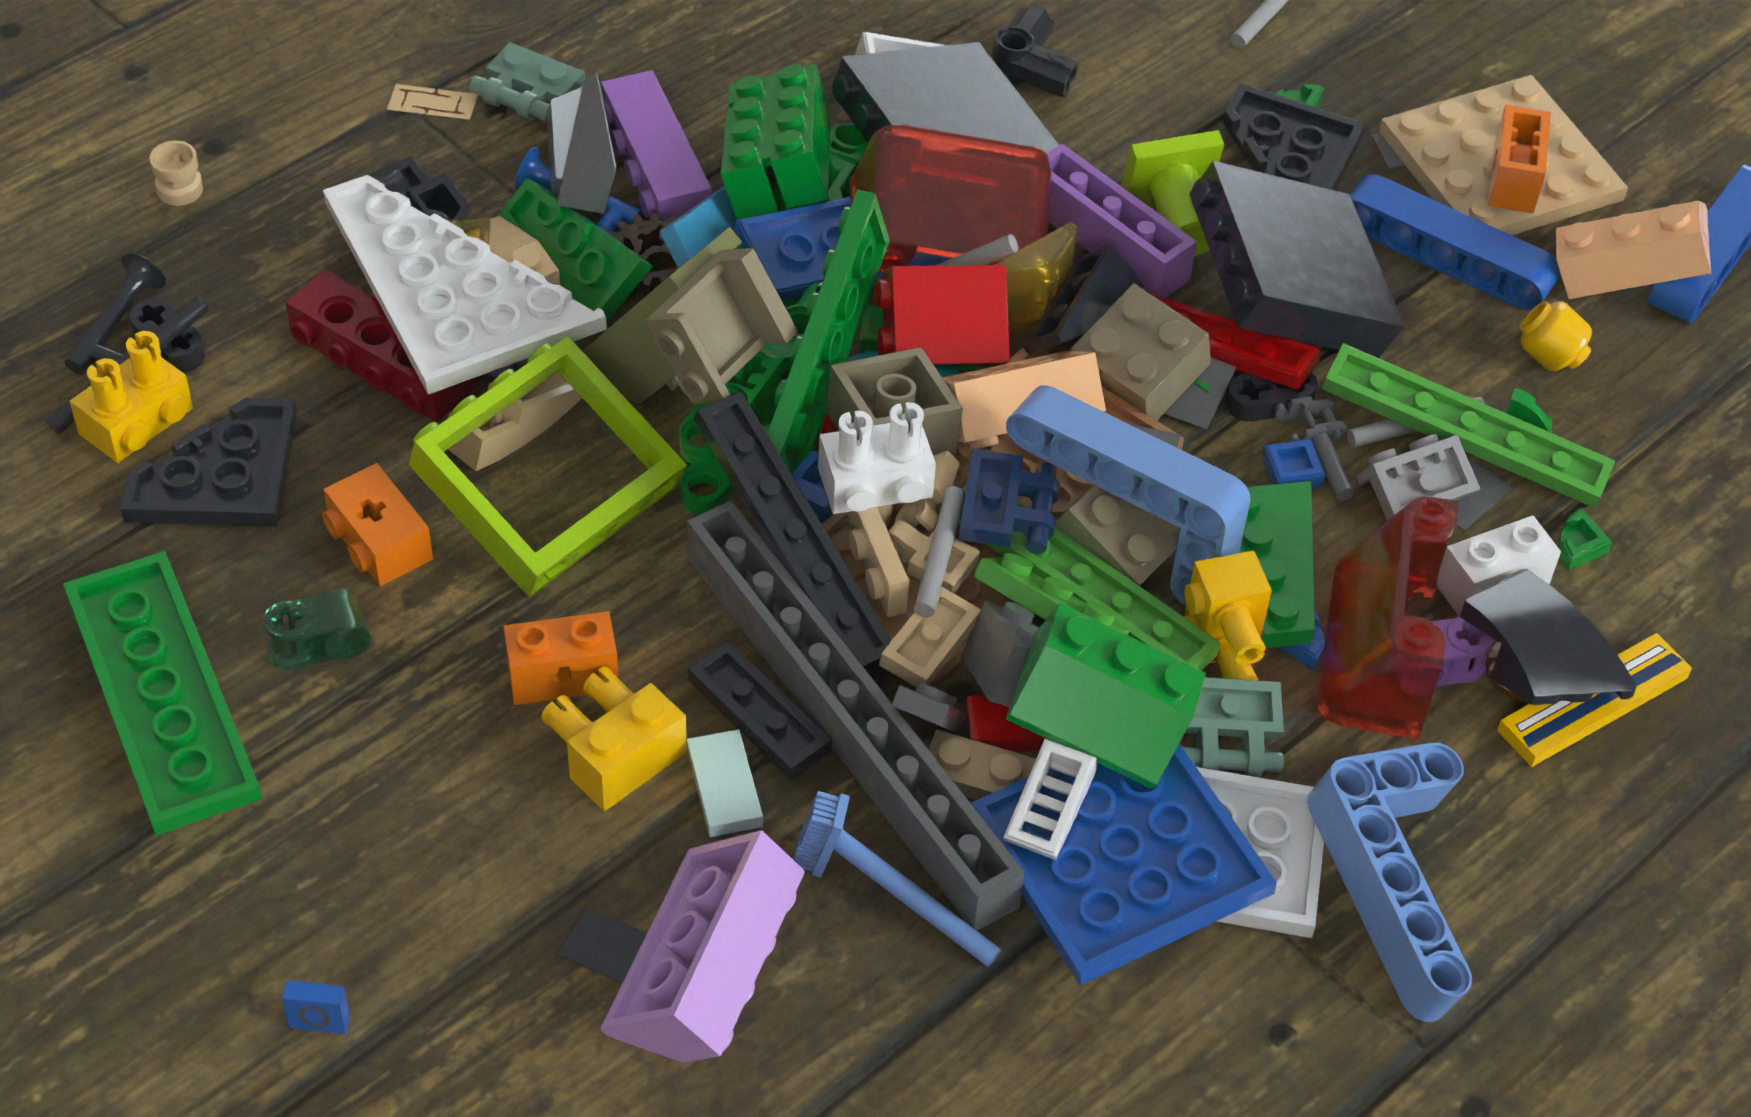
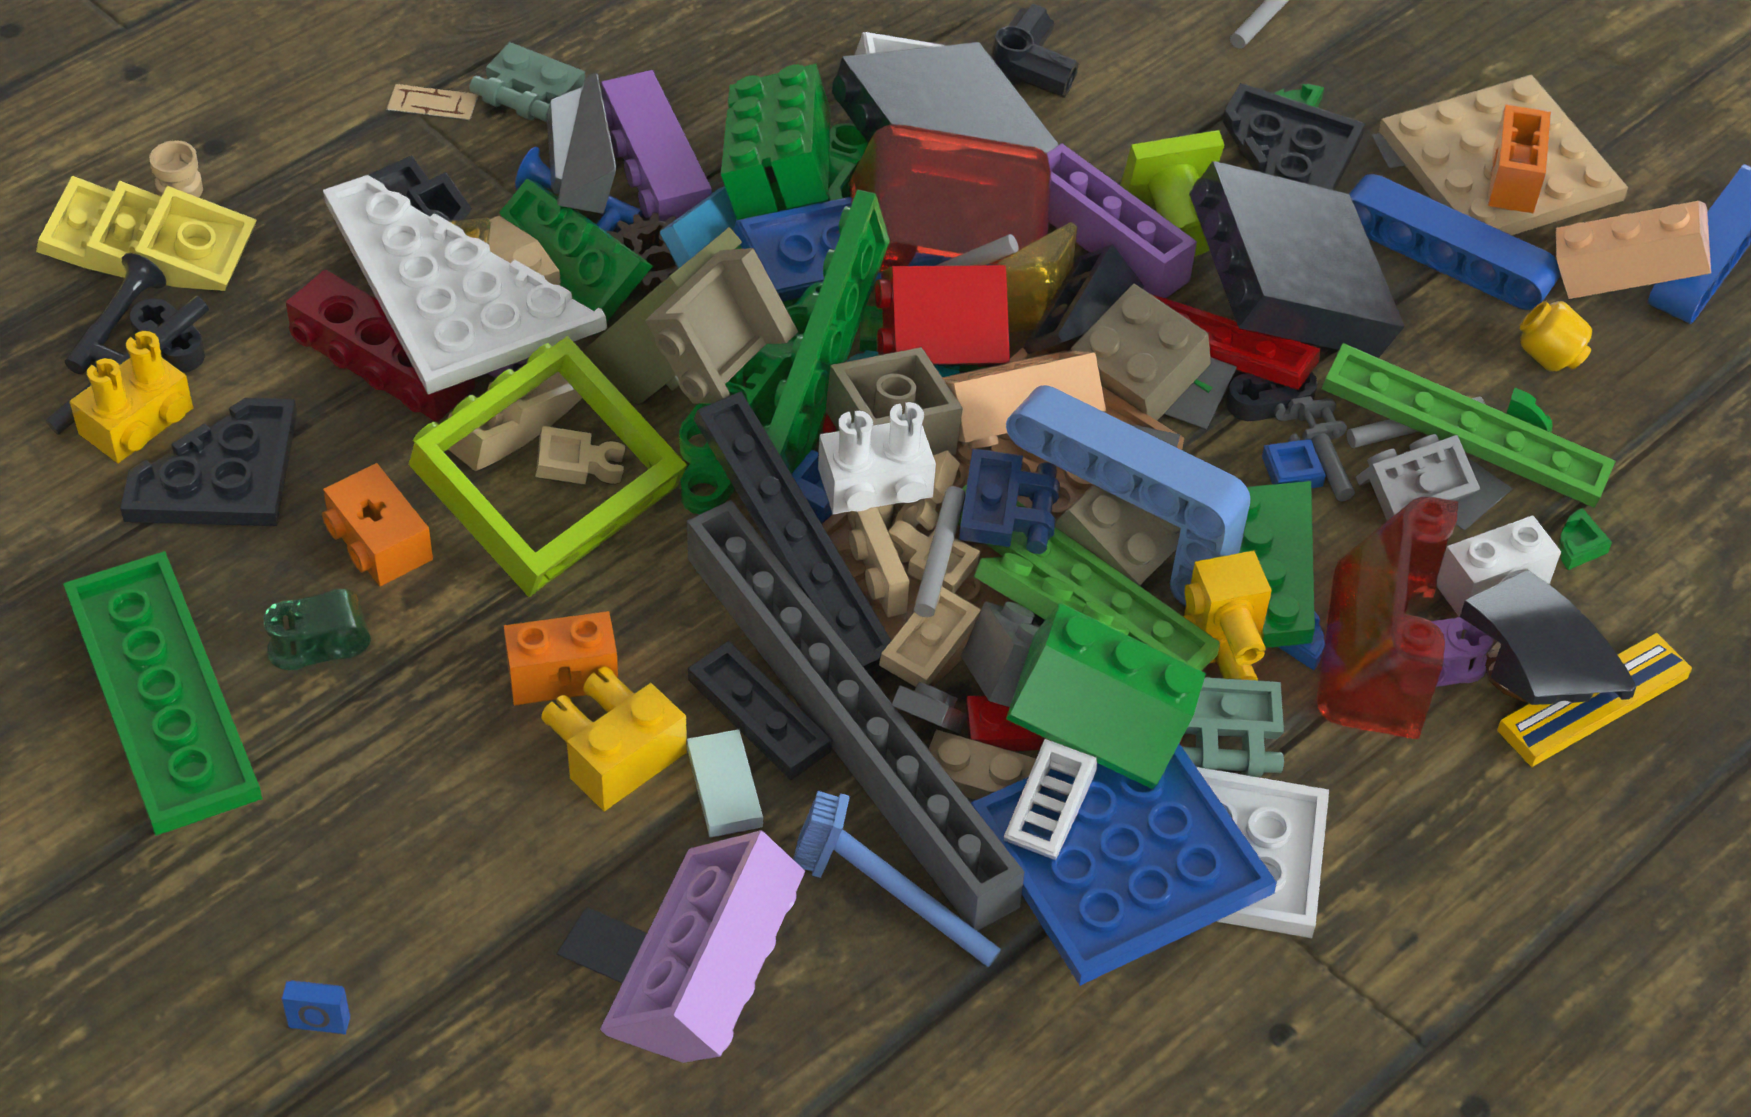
medium blue beam [1307,743,1472,1022] -> none
none -> light yellow slope [36,176,257,291]
none -> tan plate [535,426,625,484]

